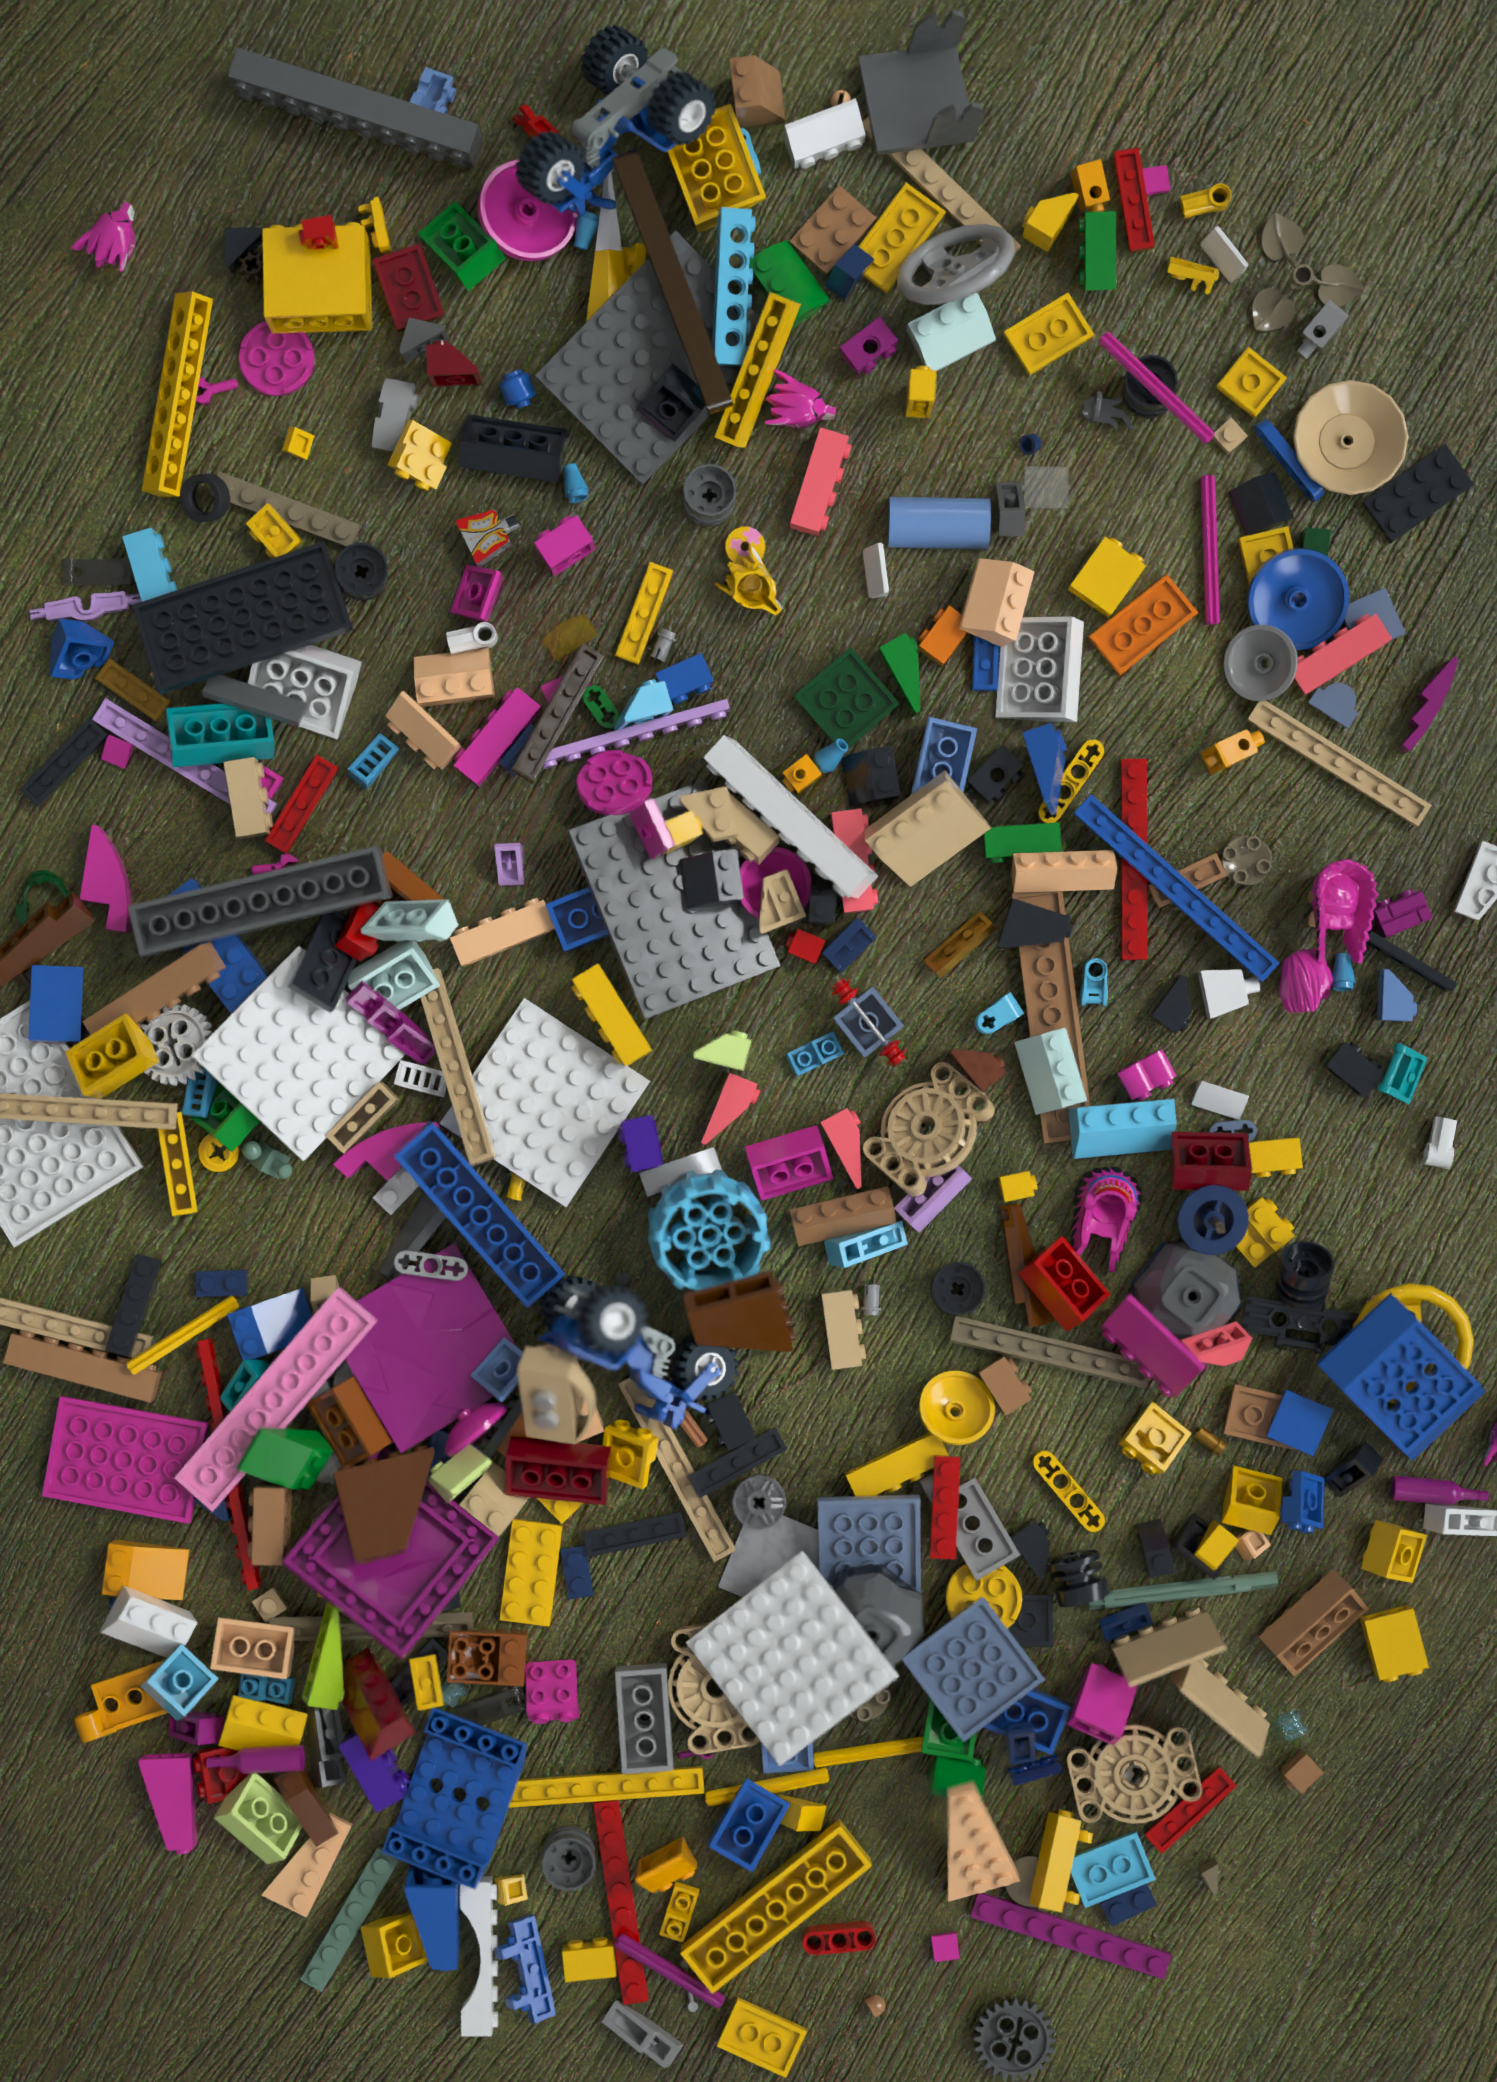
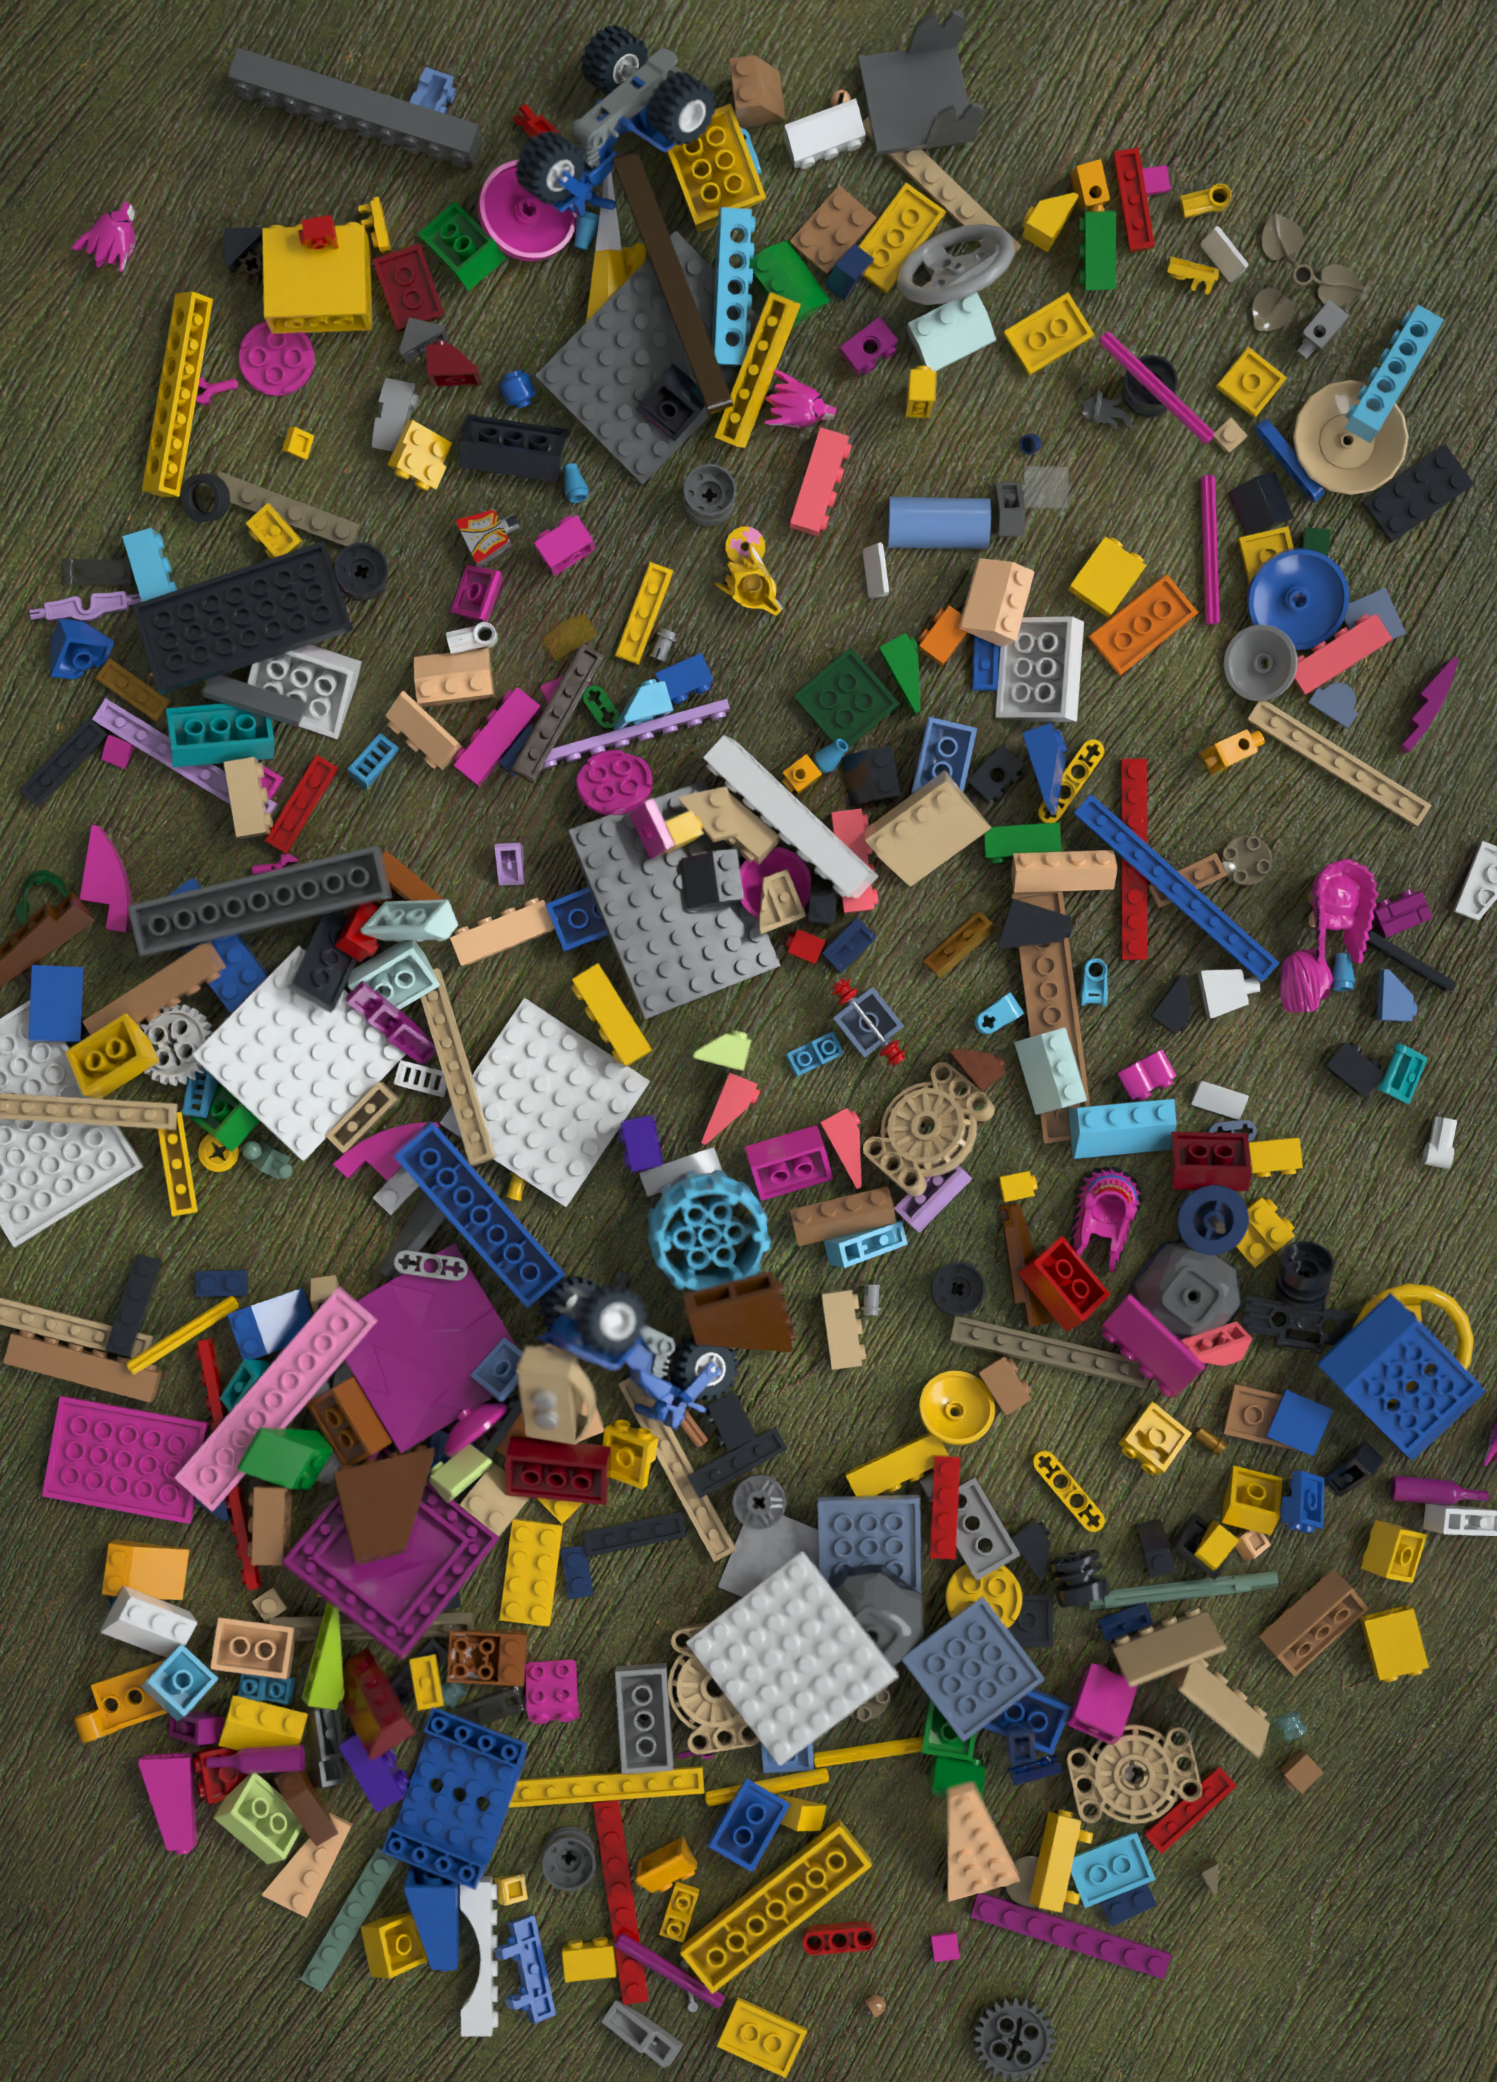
none -> medium azure brick [1344,305,1444,444]

